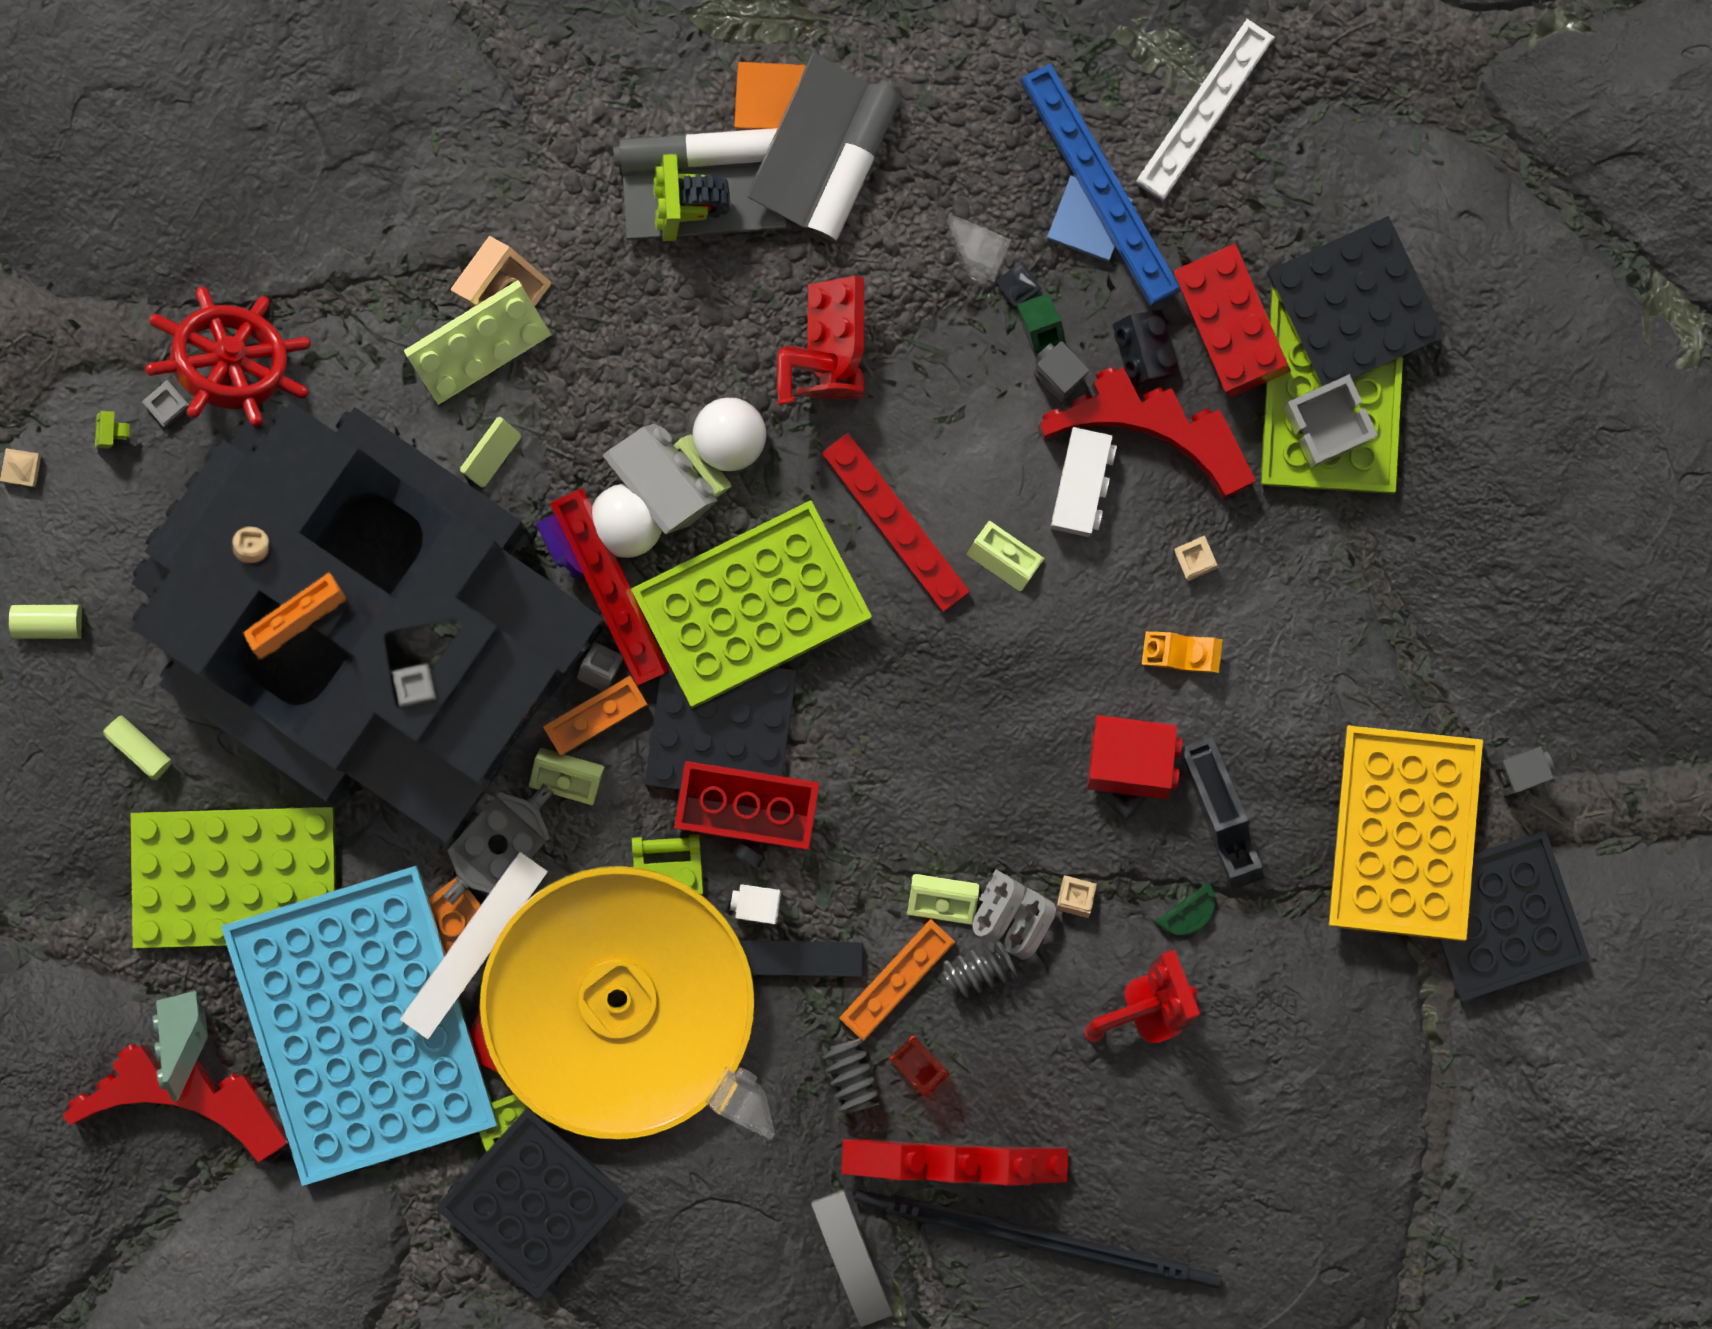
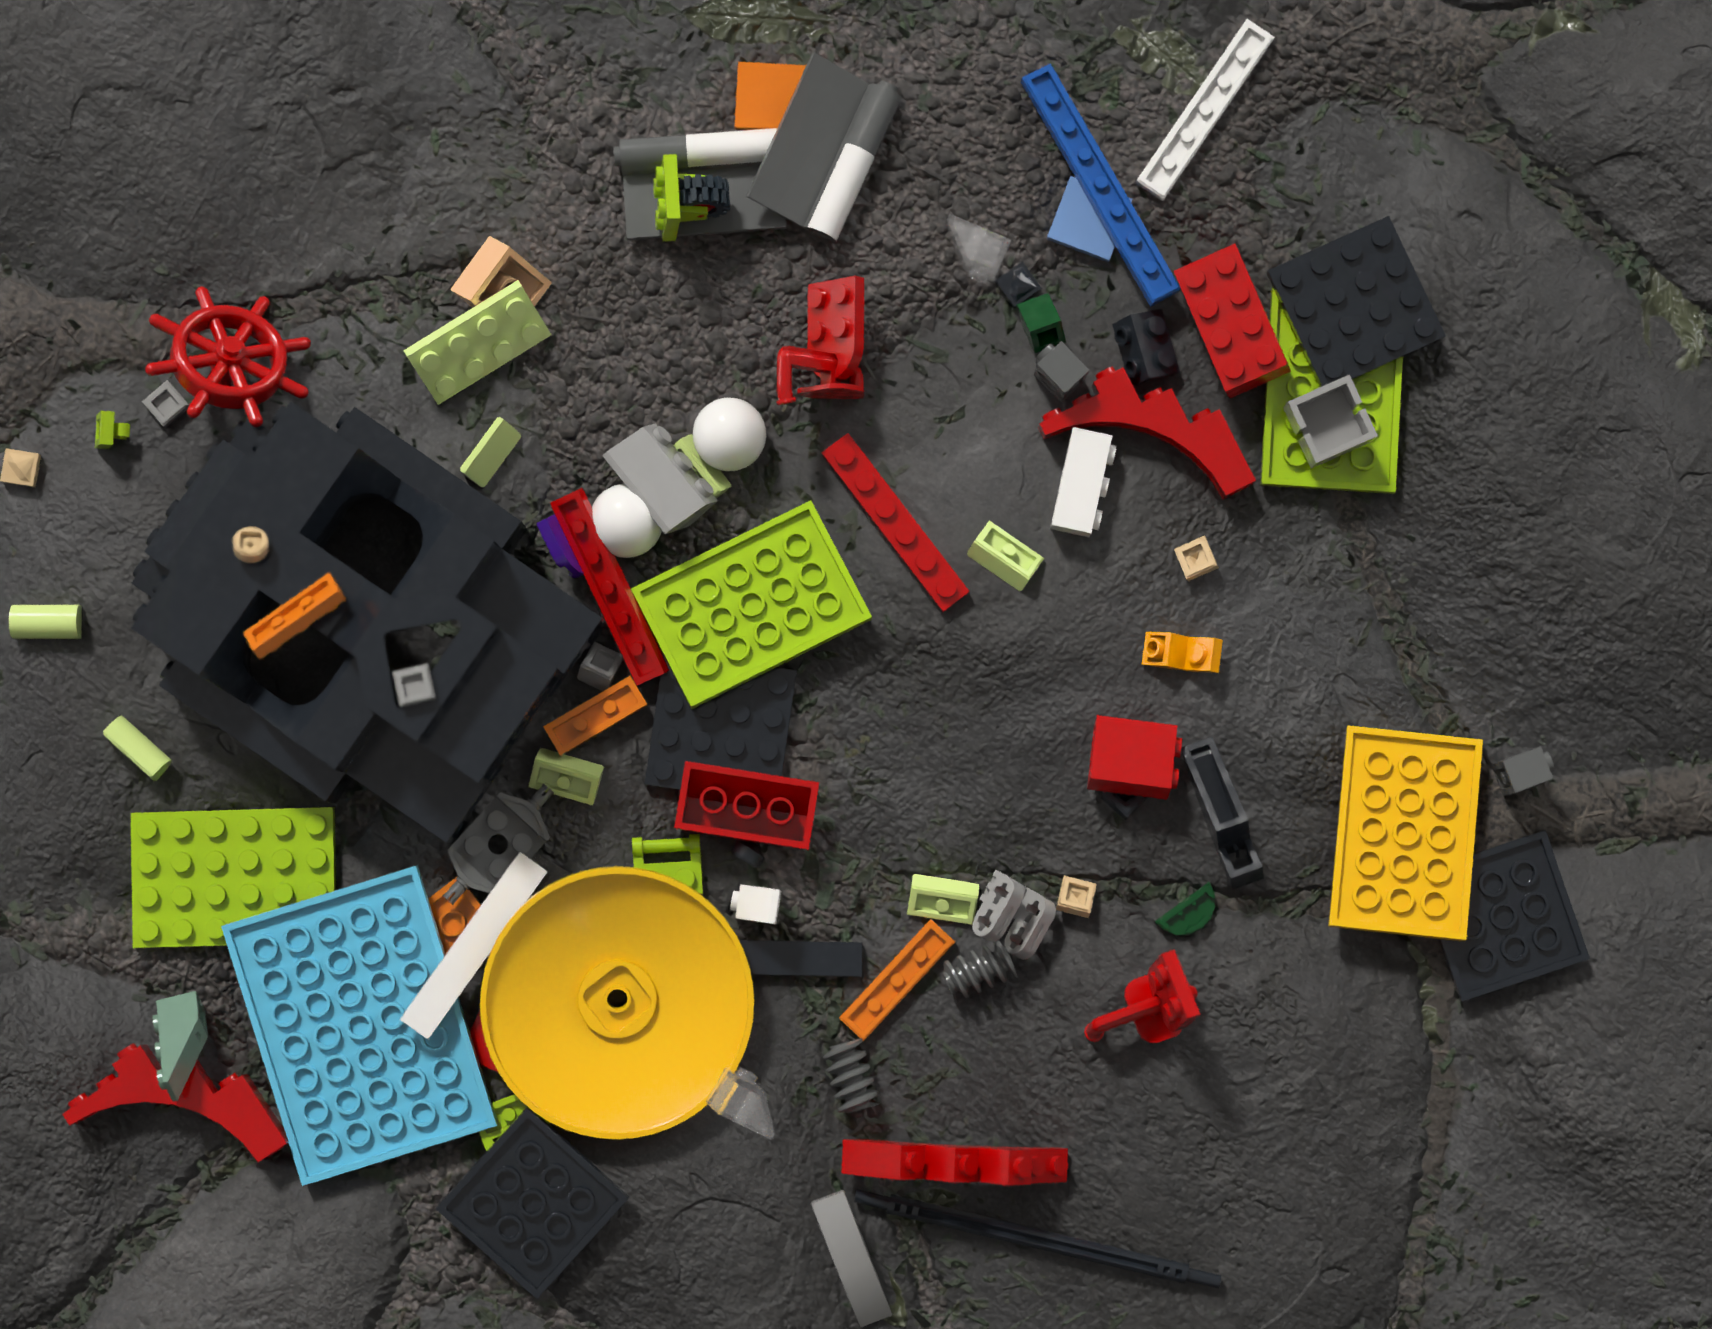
clear red slope [889,1035,950,1098] -> none

